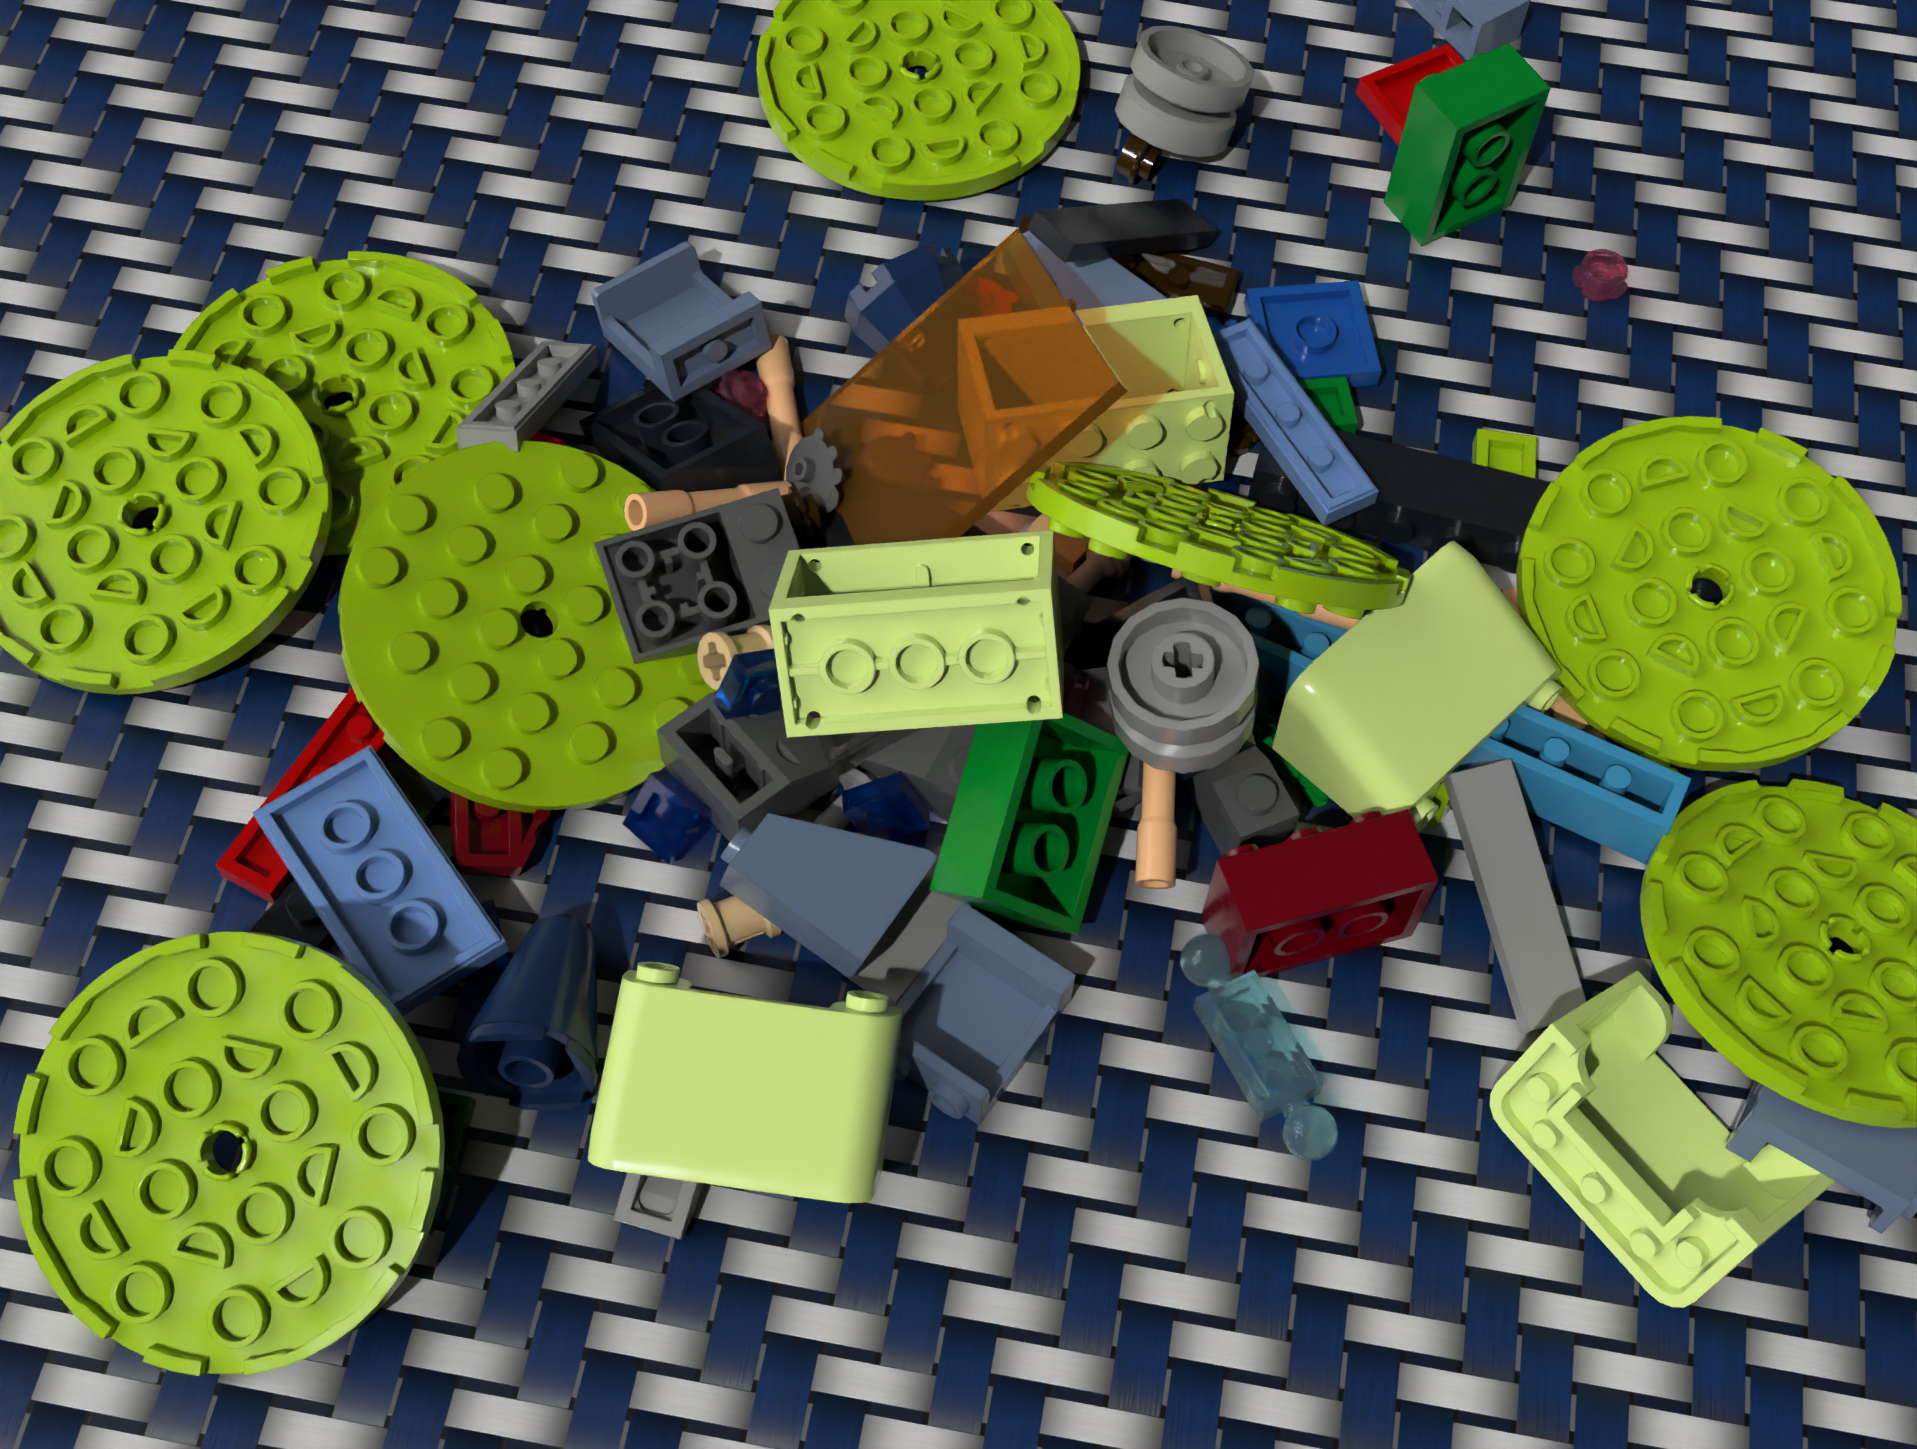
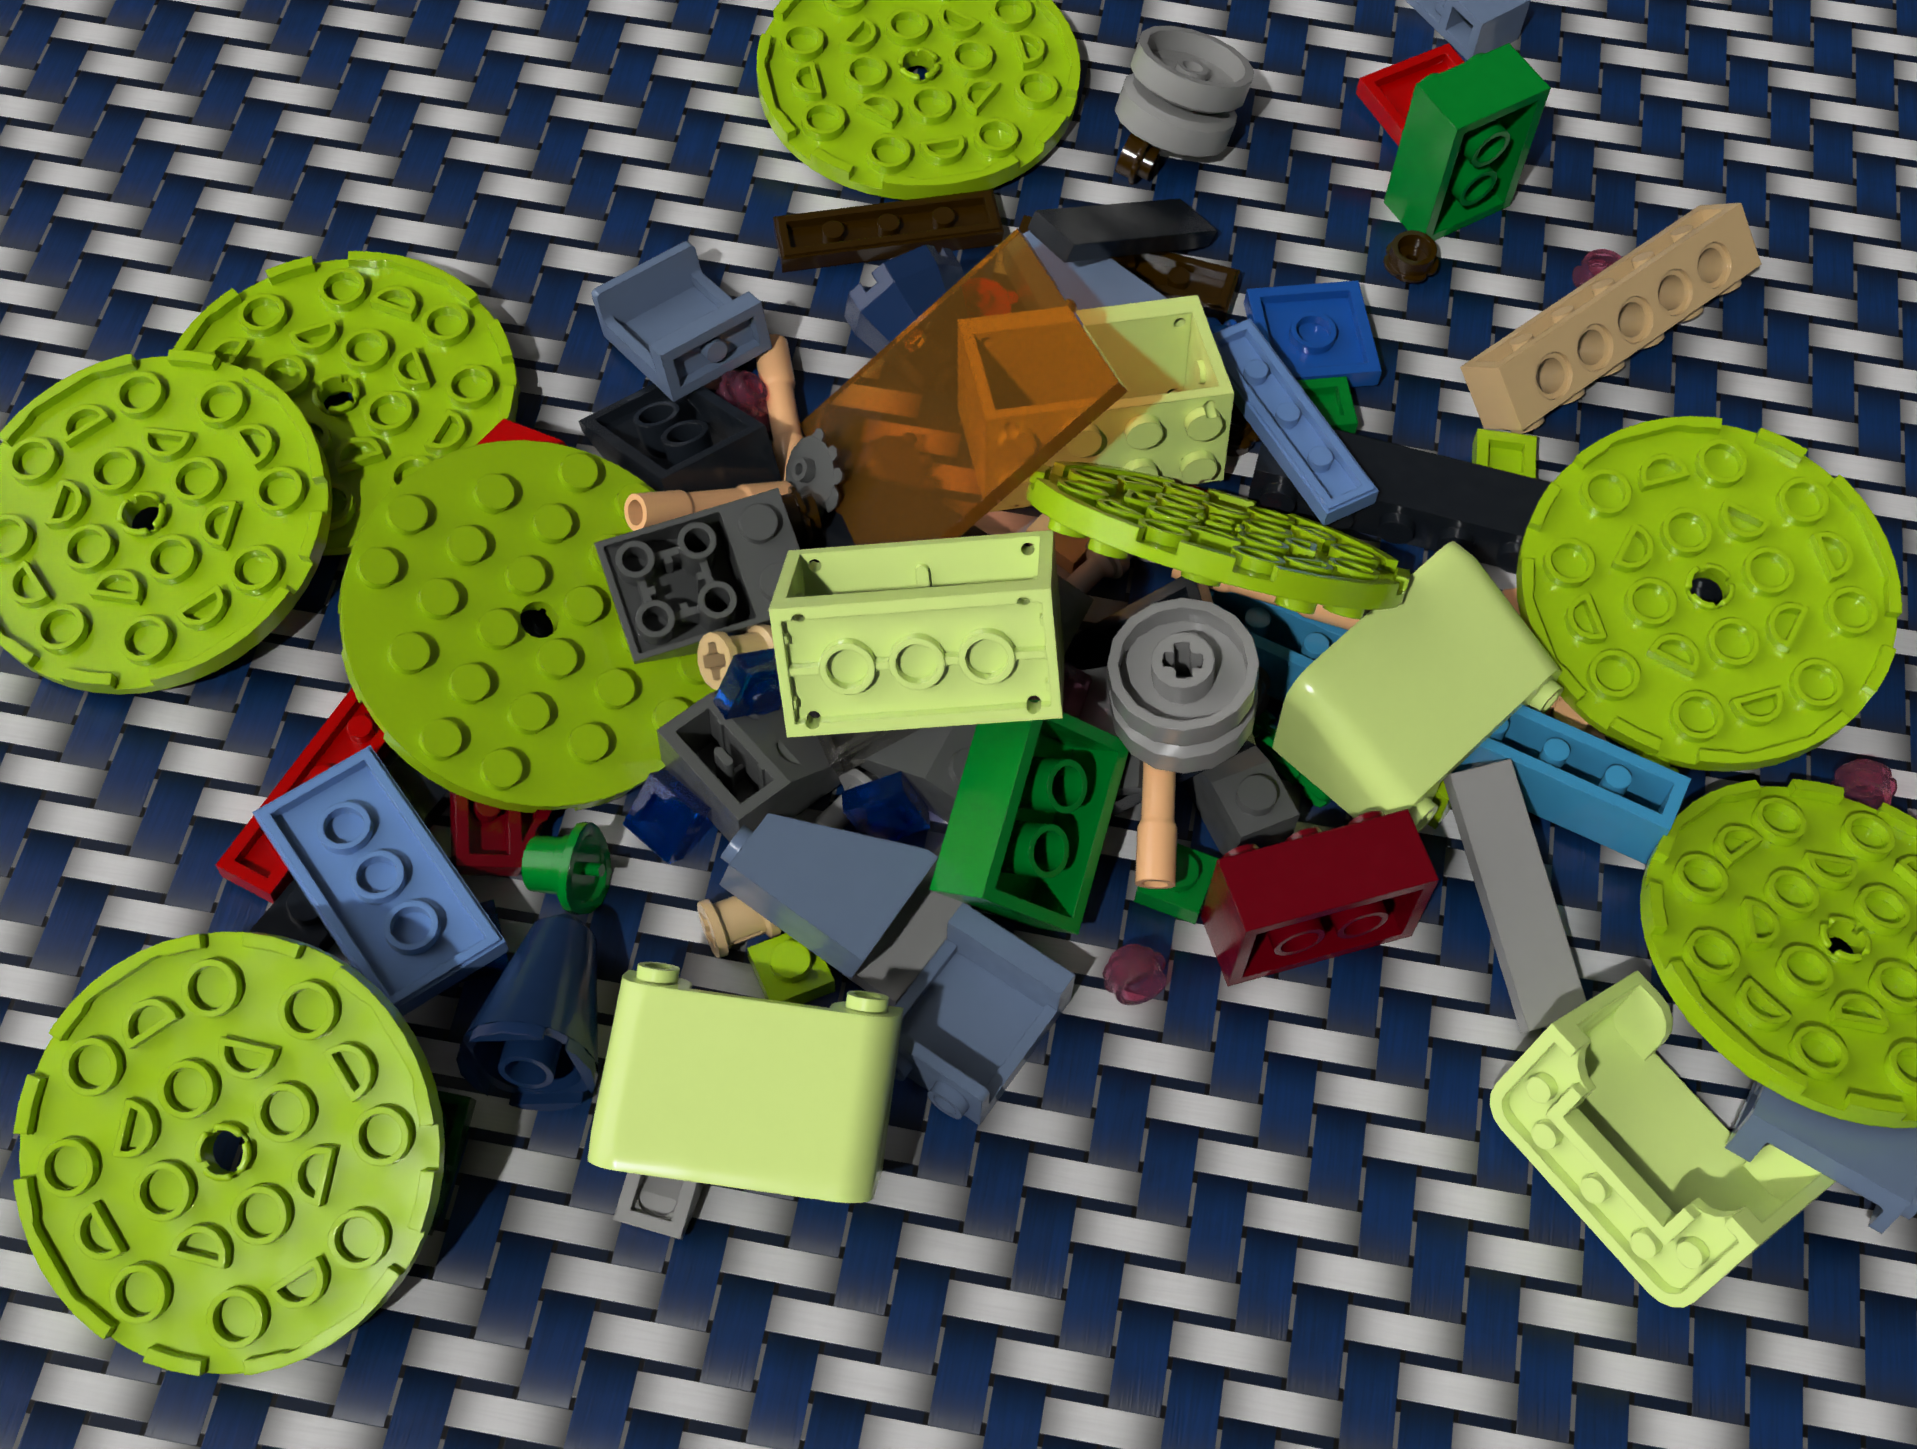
light grey tile [456,341,598,452] -> none
clear light blue plate [1180,934,1338,1161] -> none
none -> green piece [521,822,612,915]
none -> lime plate [747,933,835,1004]
none -> dark brown tile [773,189,1004,273]
none -> clear pink plate [1102,944,1166,1005]
none -> green plate [1134,843,1219,924]
none -> dark brown plate [1383,230,1439,283]
none -> tan brick [1460,203,1762,434]
none -> clear pink plate [1830,759,1897,810]

